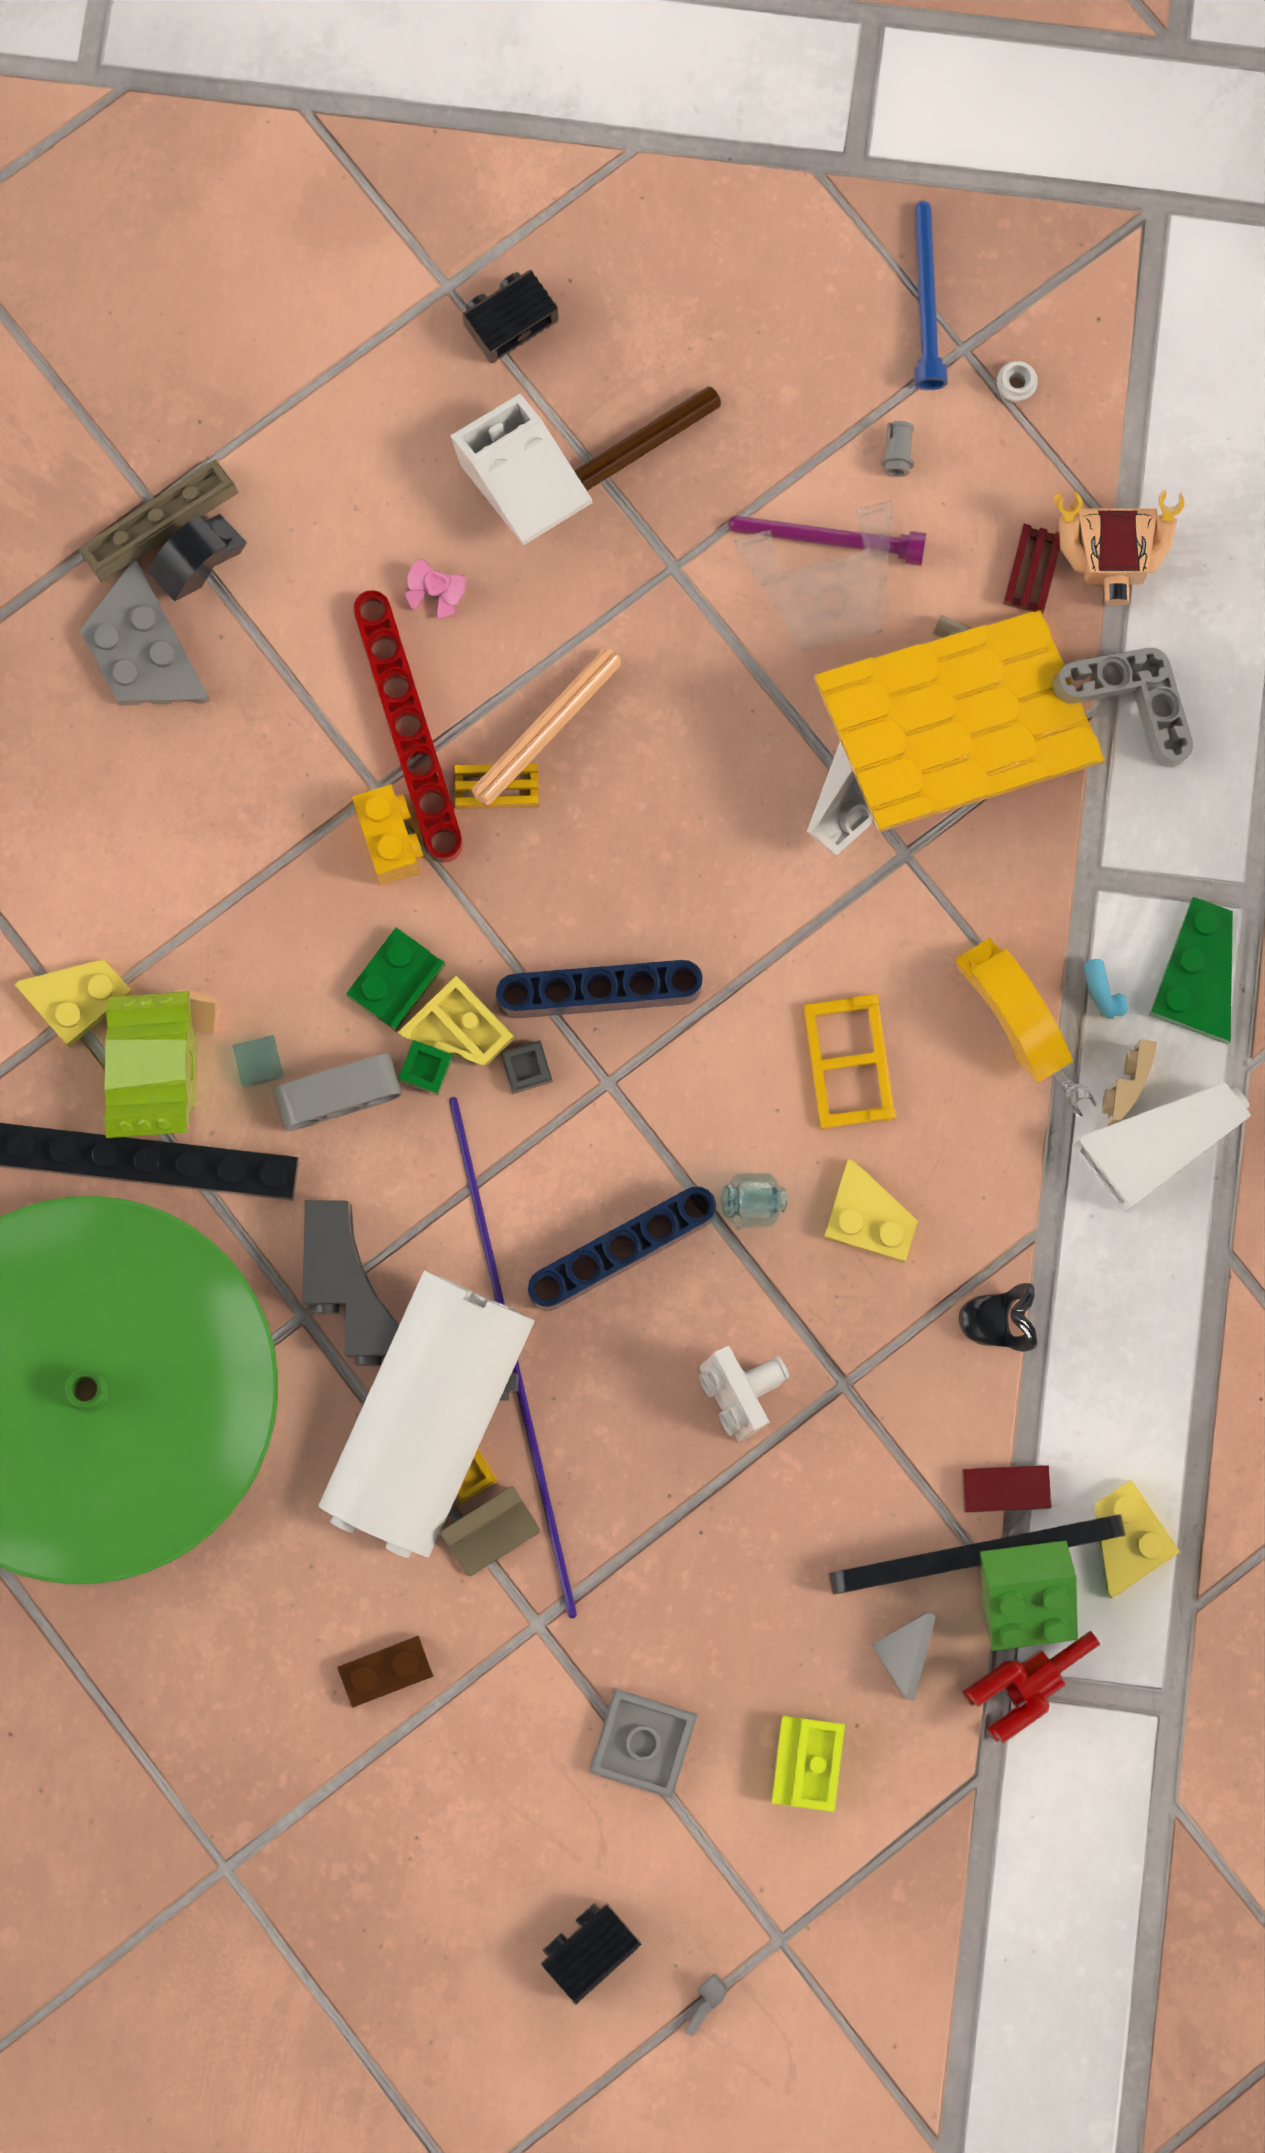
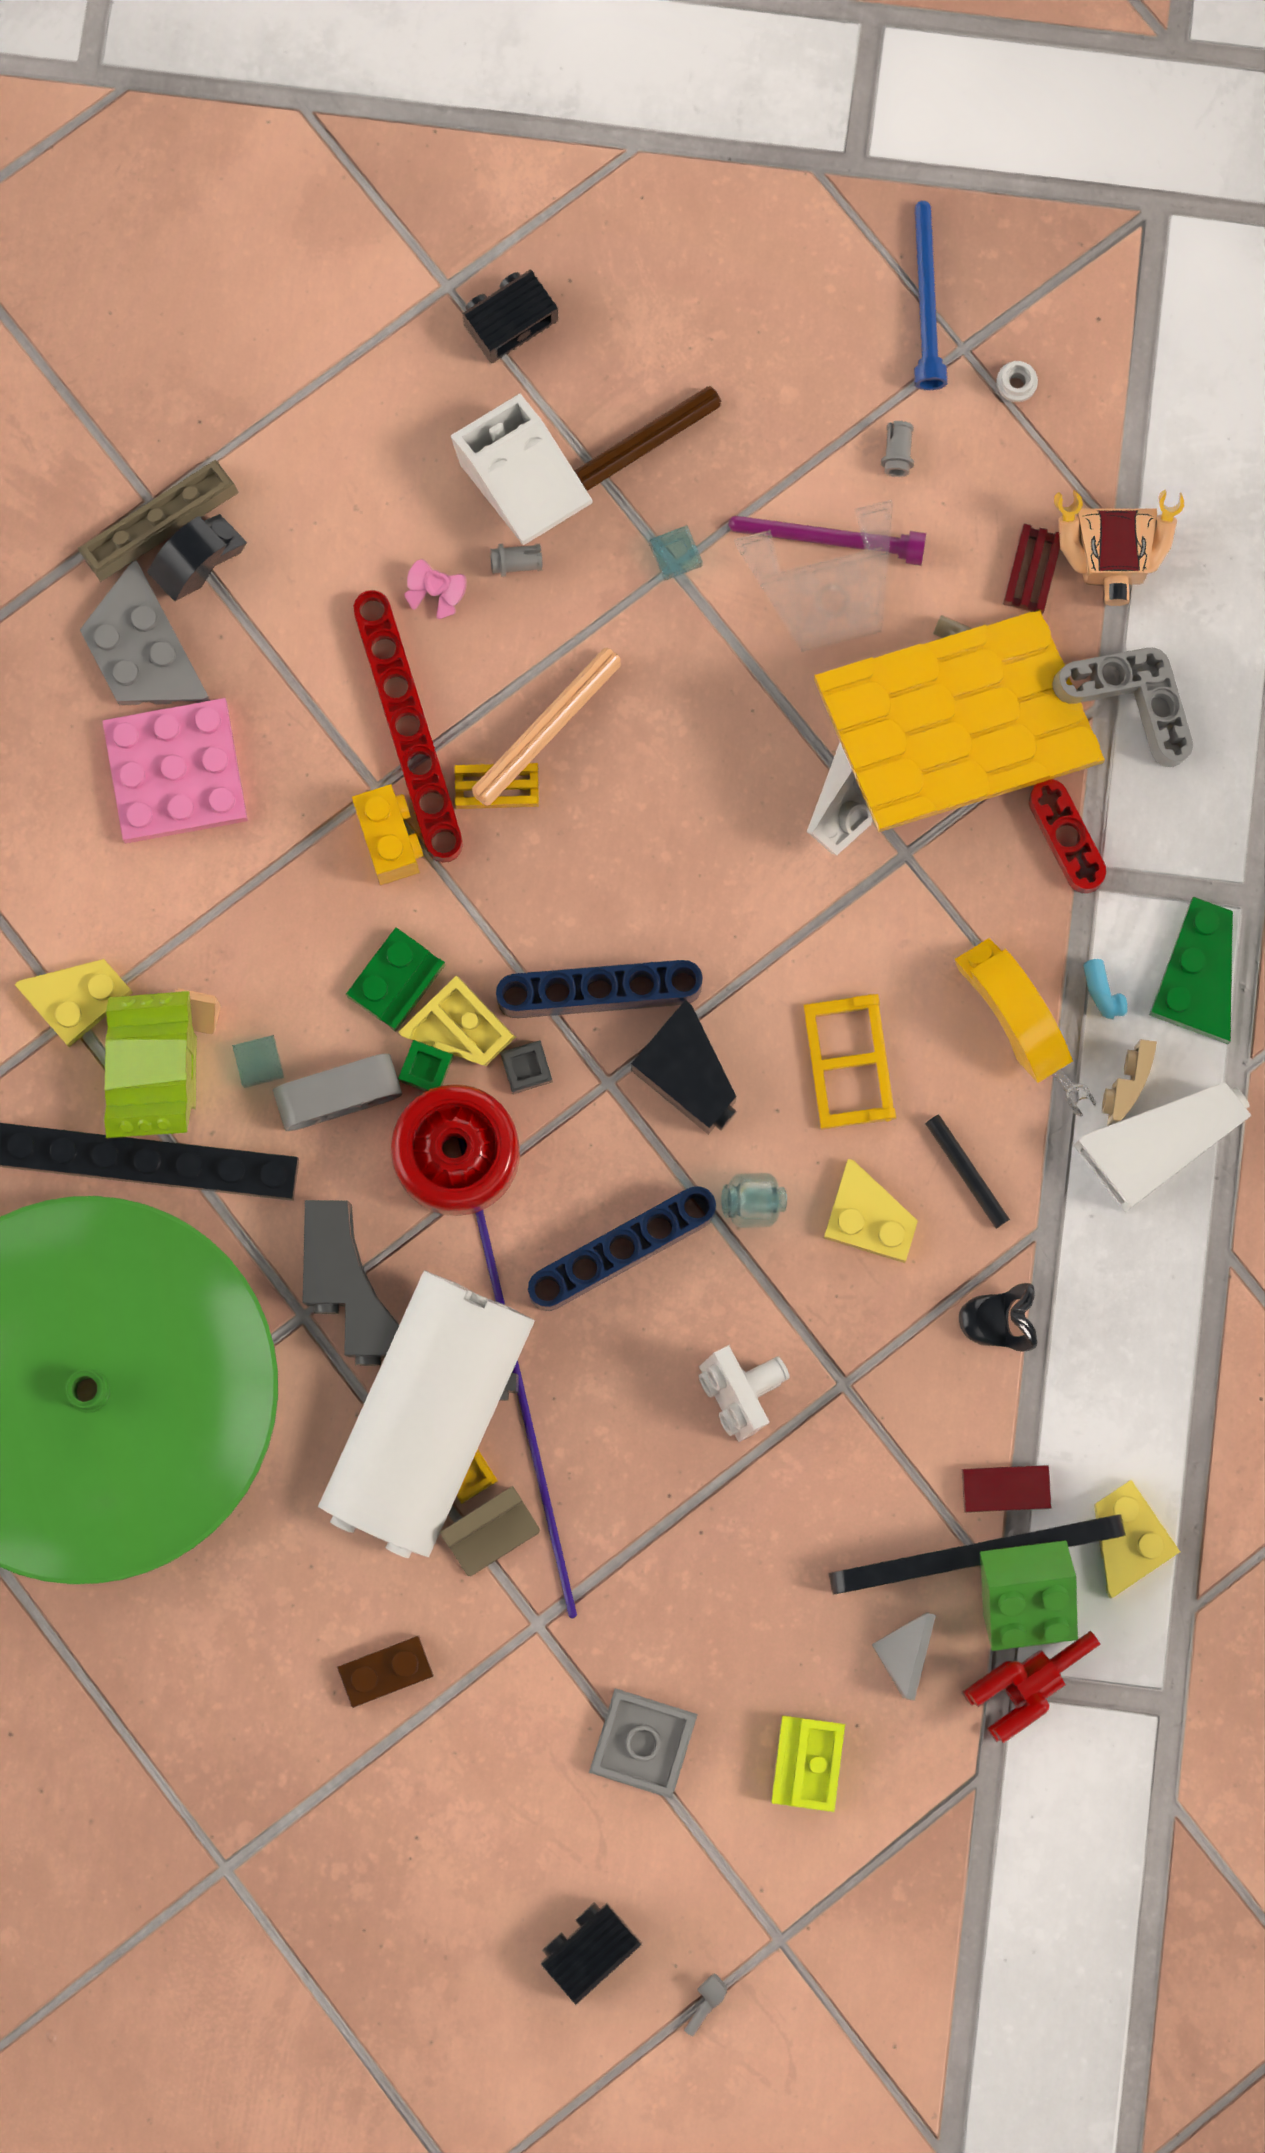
none -> bright pink plate [102,698,248,844]
none -> red wheel [391,1084,520,1216]
none -> light grey pin [490,544,543,577]
none -> black slope [631,1000,737,1135]
none -> clear light blue tile [649,525,703,581]
none -> black bar [925,1114,1010,1229]
none -> red beam [1029,779,1107,893]

